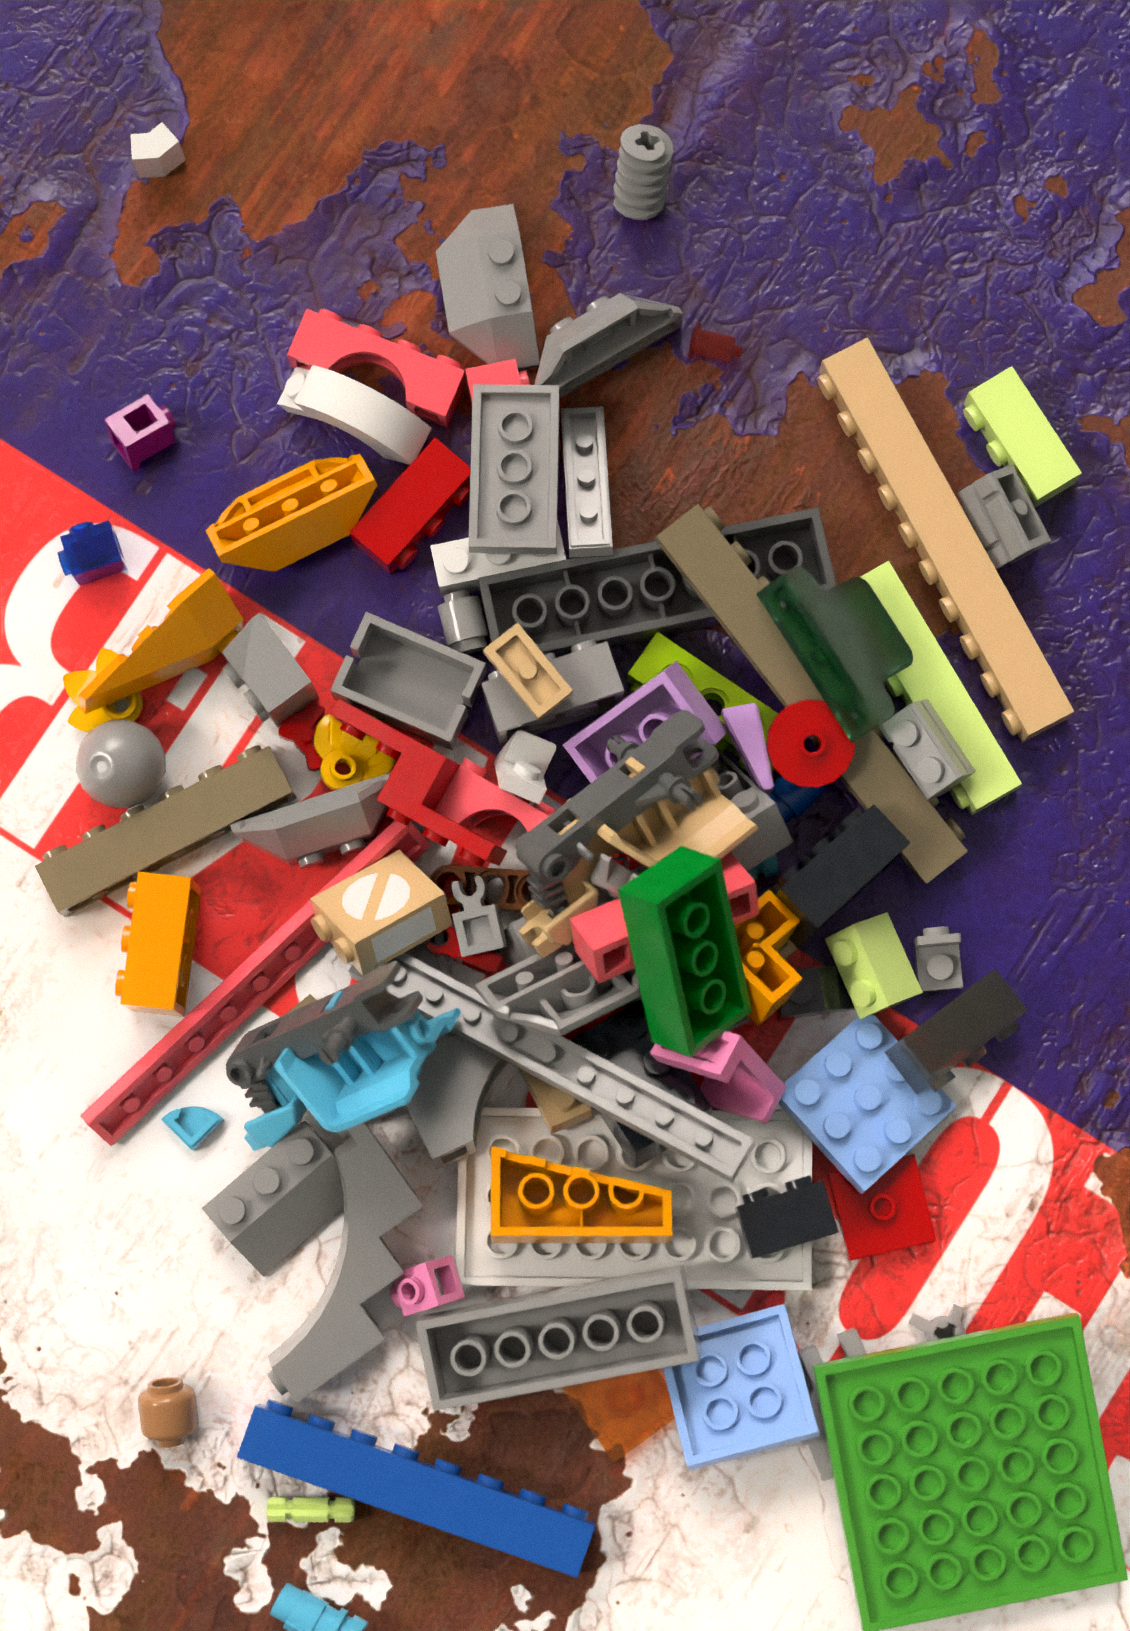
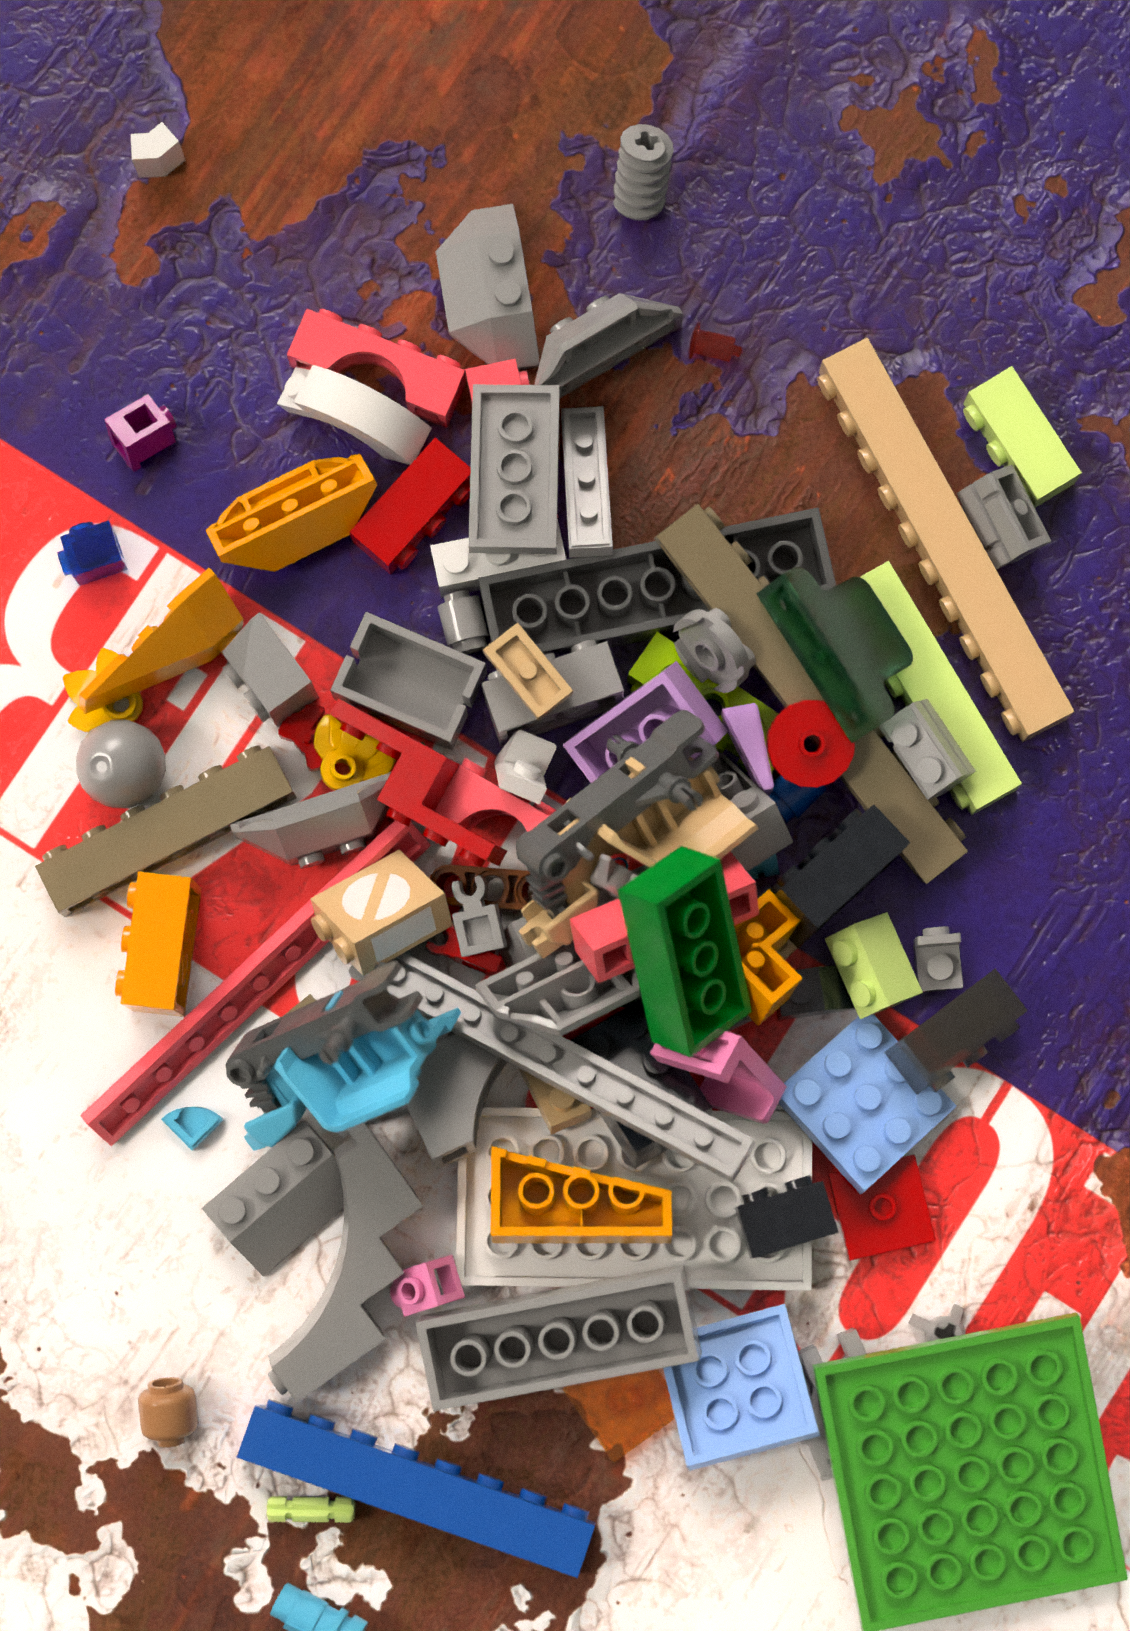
none -> light grey plate [673,608,756,693]

